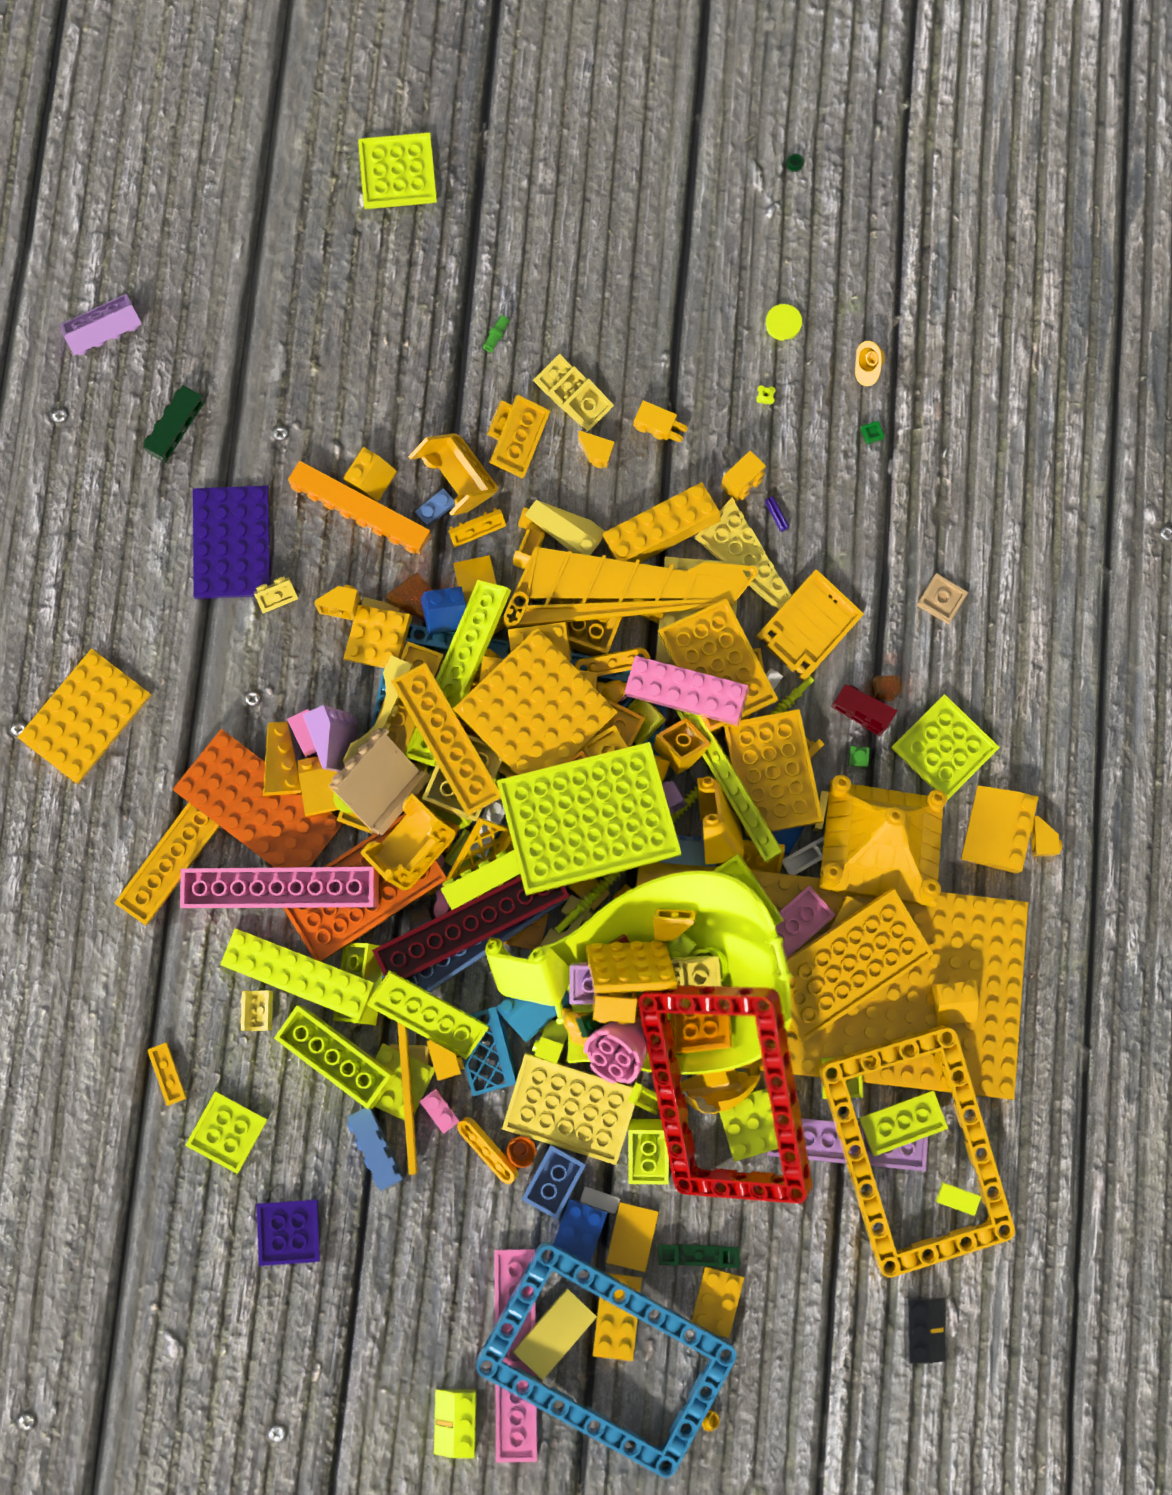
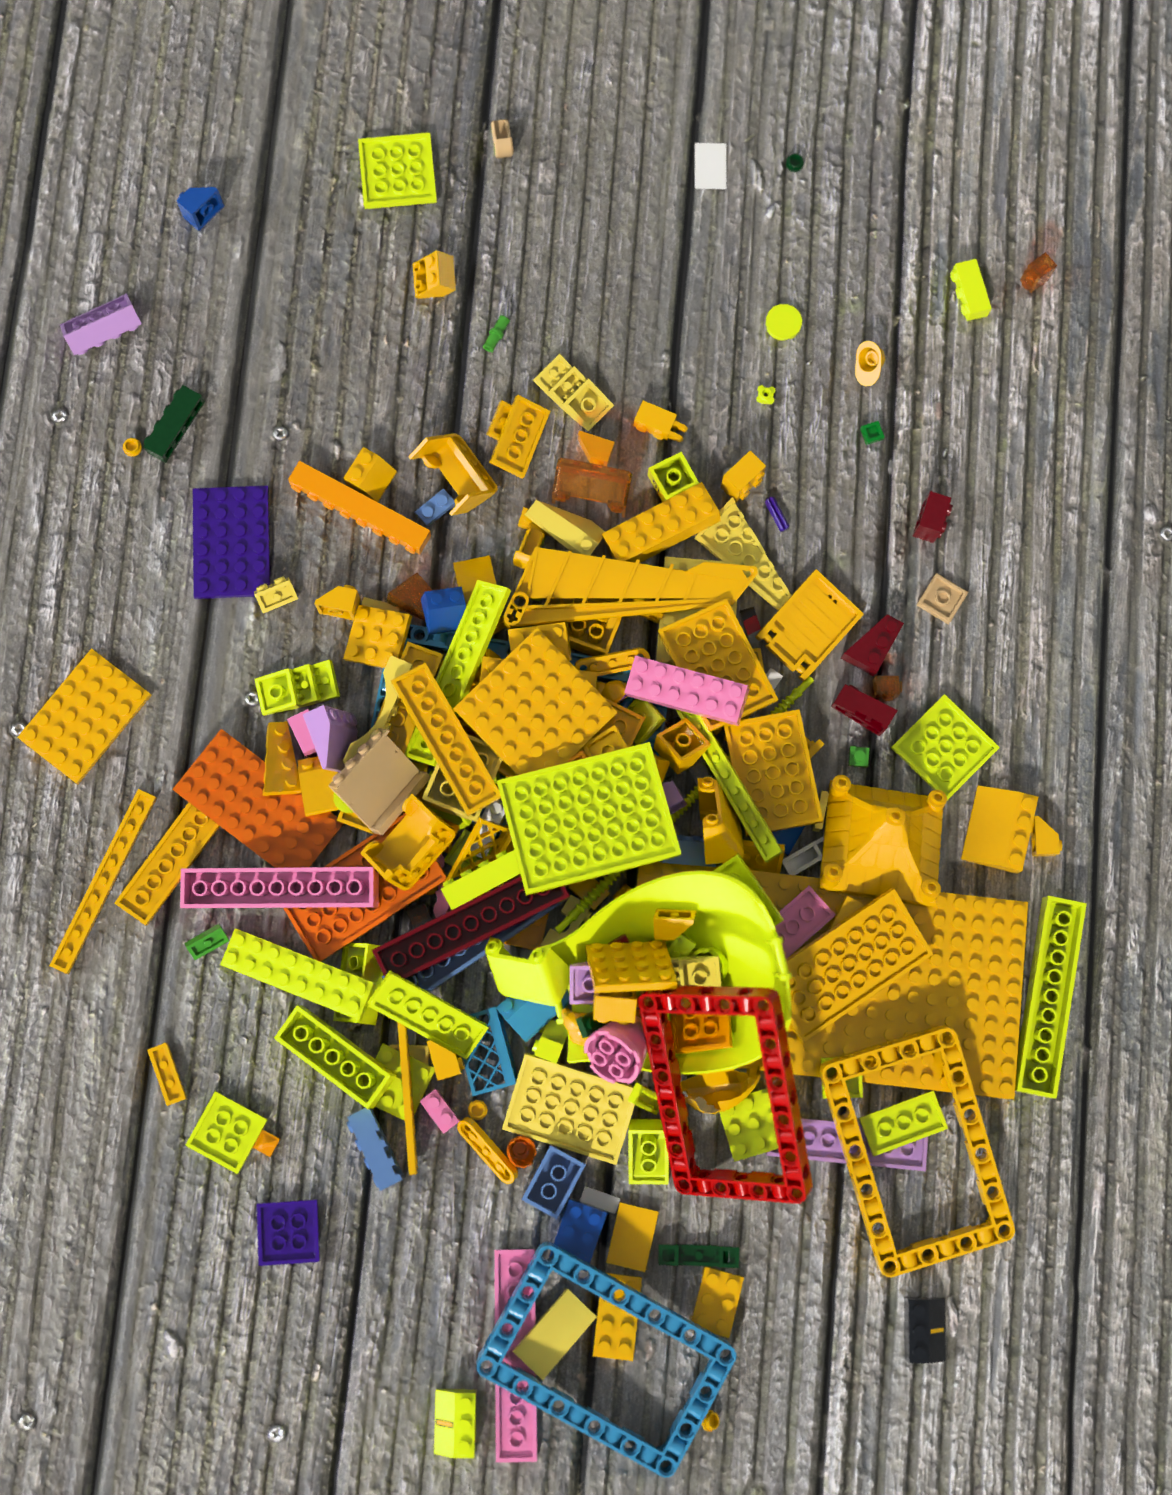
light yellow bracket [240,990,273,1031] -> none
yellow plate [448,508,506,547] -> none
yellow slope [932,981,979,1026] -> none
neon yellow tile [935,1182,981,1216] -> none
none -> yellow plate [49,789,157,974]
none -> yellow plate [123,438,142,457]
none -> blue slope [176,187,224,231]
none -> bright green plate [185,924,230,960]
none -> light orange tile [253,1130,281,1157]
none -> neon yellow slope [255,660,340,716]
none -> yellow slope [413,250,456,299]
none -> yellow plate [468,1100,488,1120]
none -> tan animal [491,119,514,159]
none -> clear orange windscreen [552,458,632,518]
none -> neon yellow brick [647,451,699,502]
none -> white sticker [695,143,726,189]
none -> sticker [739,607,763,644]
none -> dark red wedge [840,614,904,677]
none -> dark red brick [912,491,953,543]
none -> neon yellow brick [951,259,992,321]
none -> neon yellow brick [1015,896,1087,1099]
none -> clear orange brick [1020,252,1057,294]

